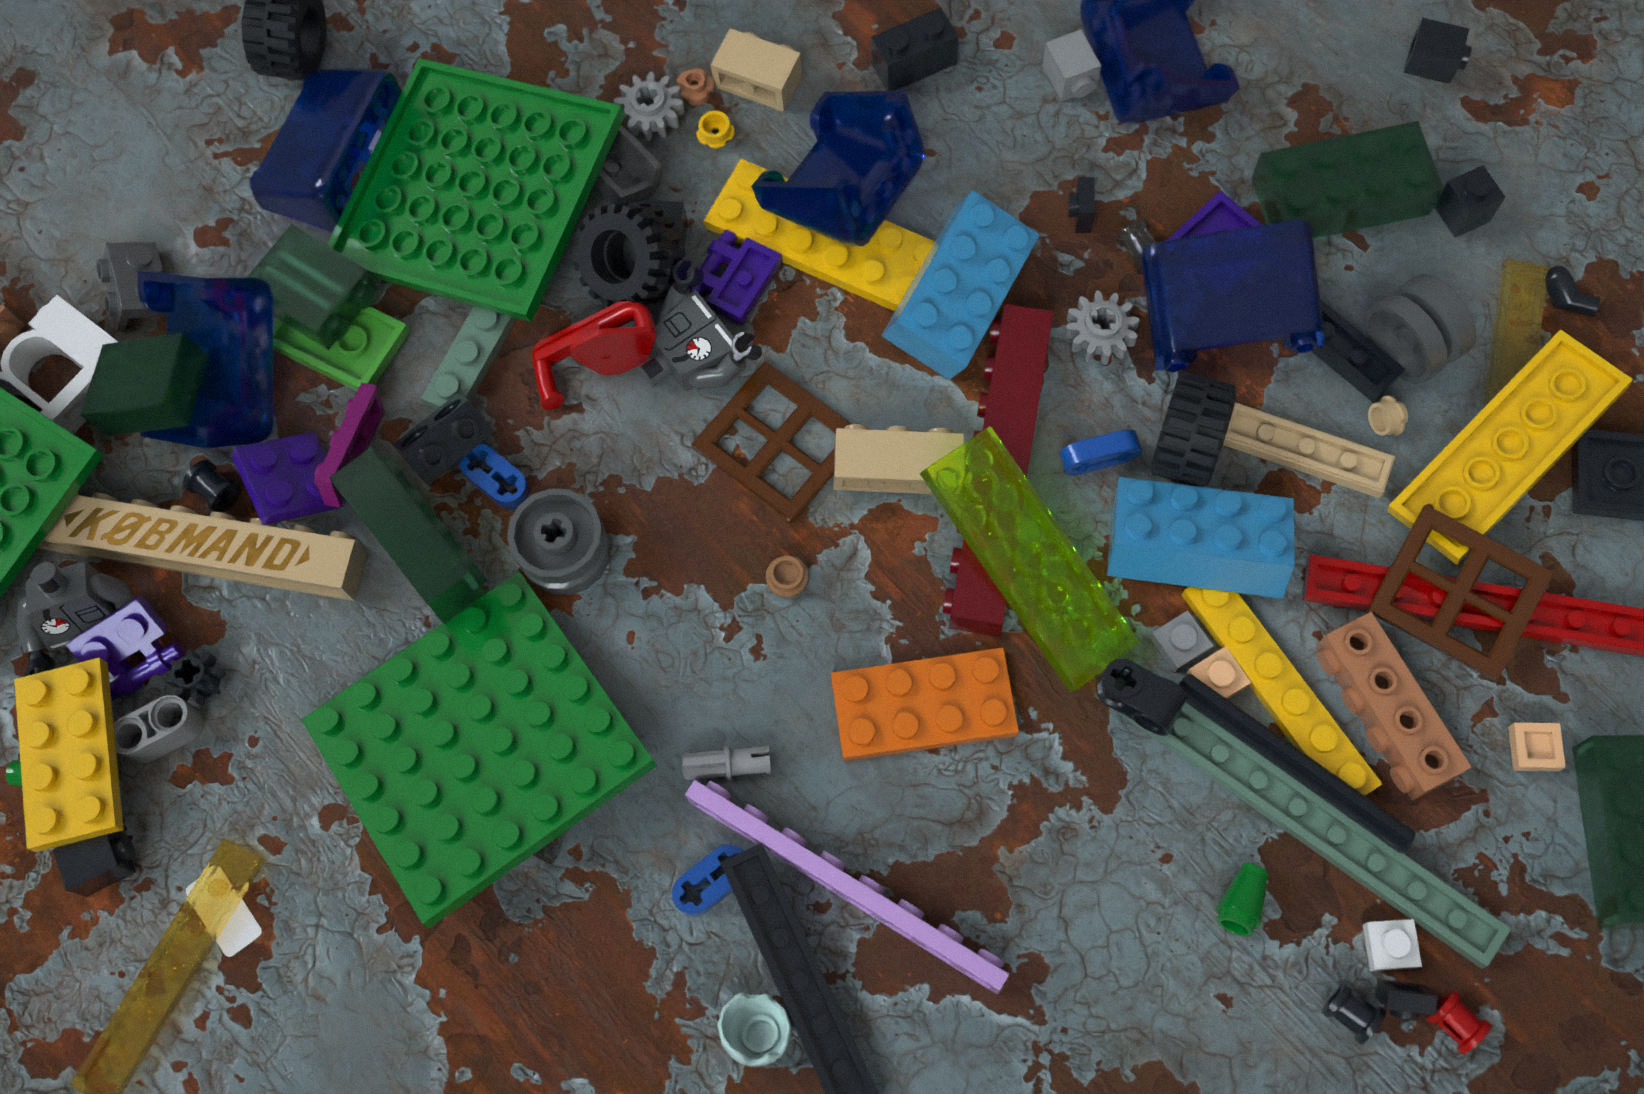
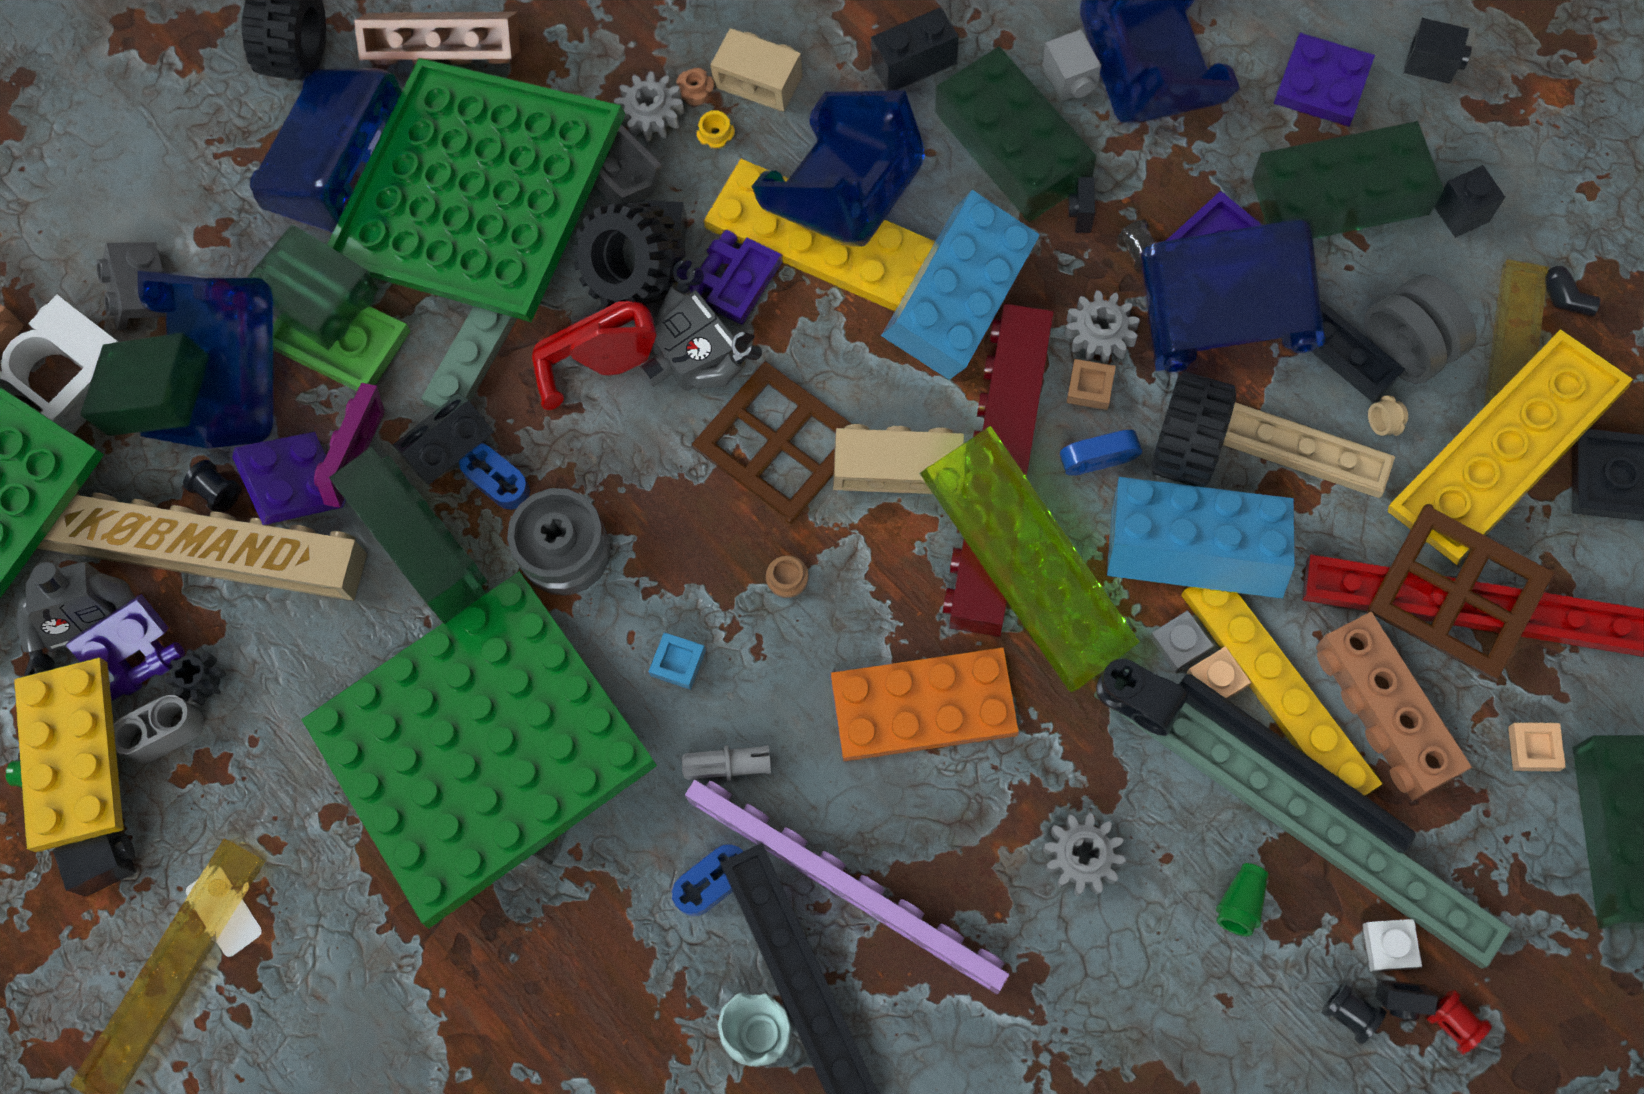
none -> nougat brick [354,12,521,65]
none -> dark azure plate [648,632,706,690]
none -> clear green brick [935,46,1097,222]
none -> light grey gear [1043,813,1126,897]
none -> medium nougat plate [1066,359,1116,410]
none -> dark purple plate [1273,32,1375,127]

